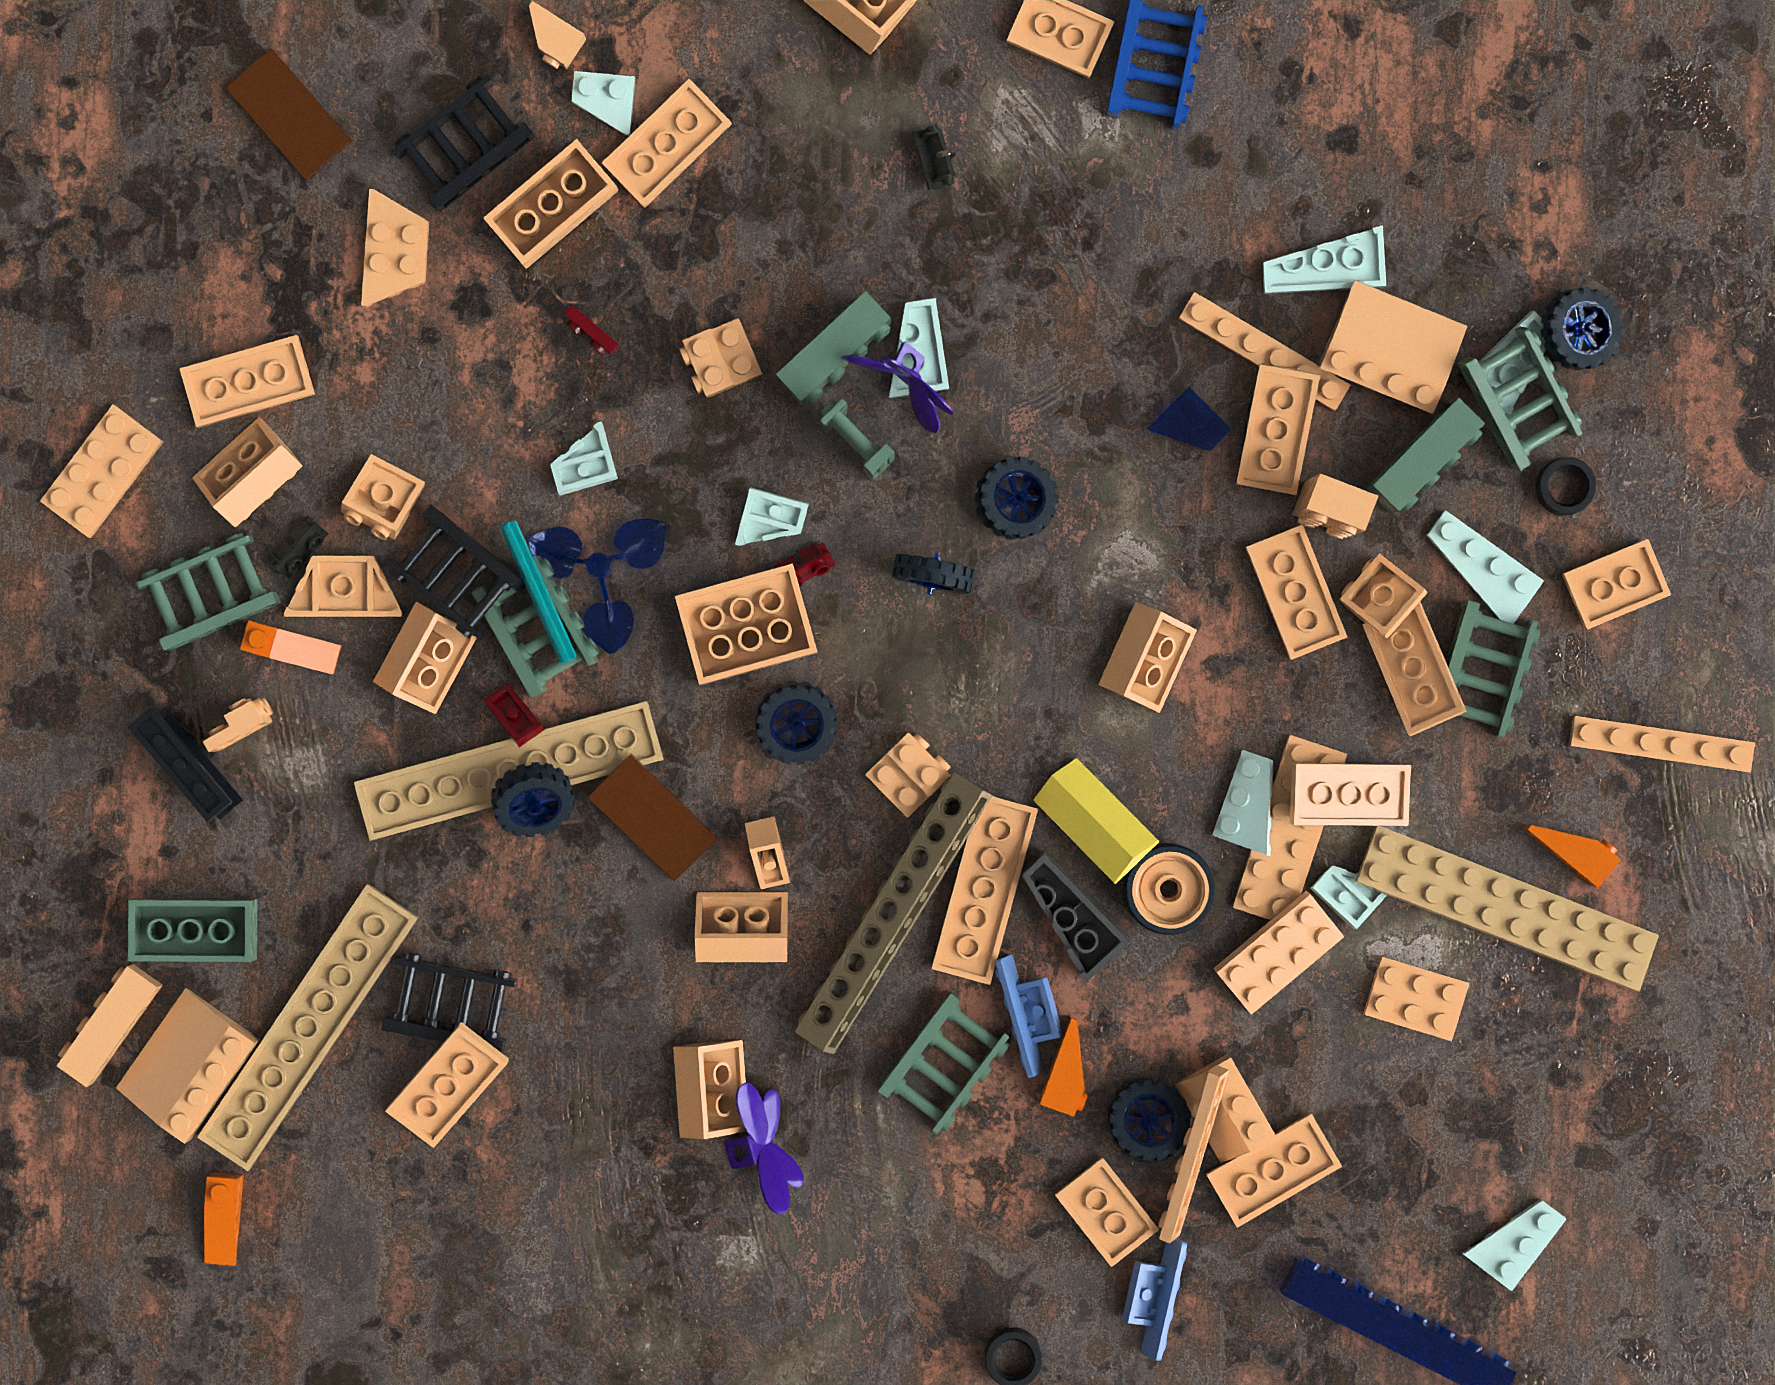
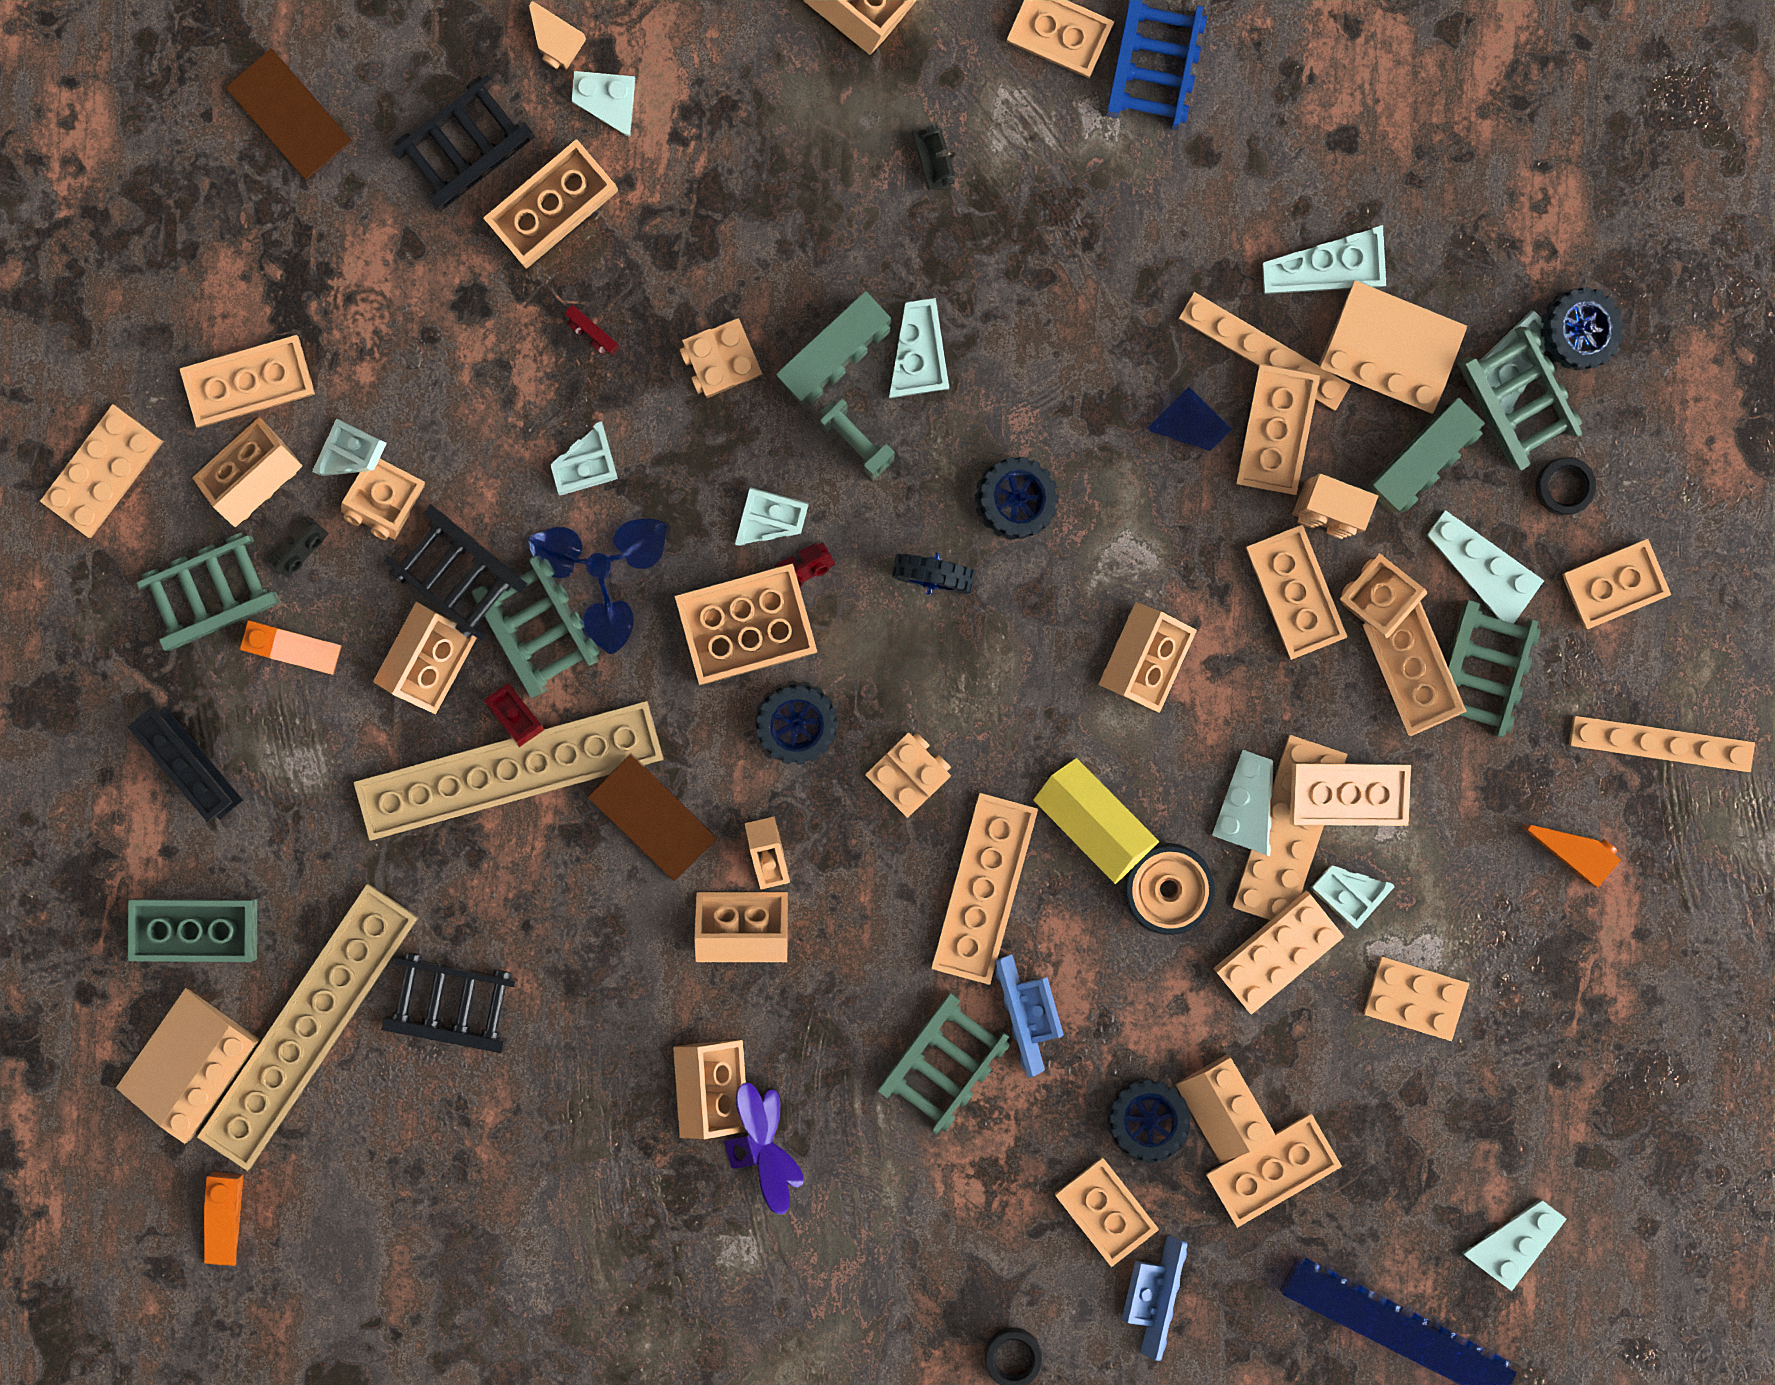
light nougat brick [57,964,163,1087] -> none
light nougat plate [203,698,273,752] -> none
light nougat wing [284,556,403,617] -> none
light nougat wing [361,189,429,307] -> none
light nougat plate [385,1022,509,1148] -> none
black wheel [491,762,575,837] -> none
teal axle [500,520,576,663] -> none
light nougat plate [602,79,732,208] -> none
dark tan brick [795,772,993,1054] -> none
dark purple piece [842,342,953,433] -> none
dark grey wedge [1022,849,1130,984] -> none
orange slope [1038,1016,1087,1117] -> none
light nougat plate [1159,1066,1229,1243] -> none
tan plate [1355,825,1659,992] -> none
none -> light aqua wing [312,419,386,476]

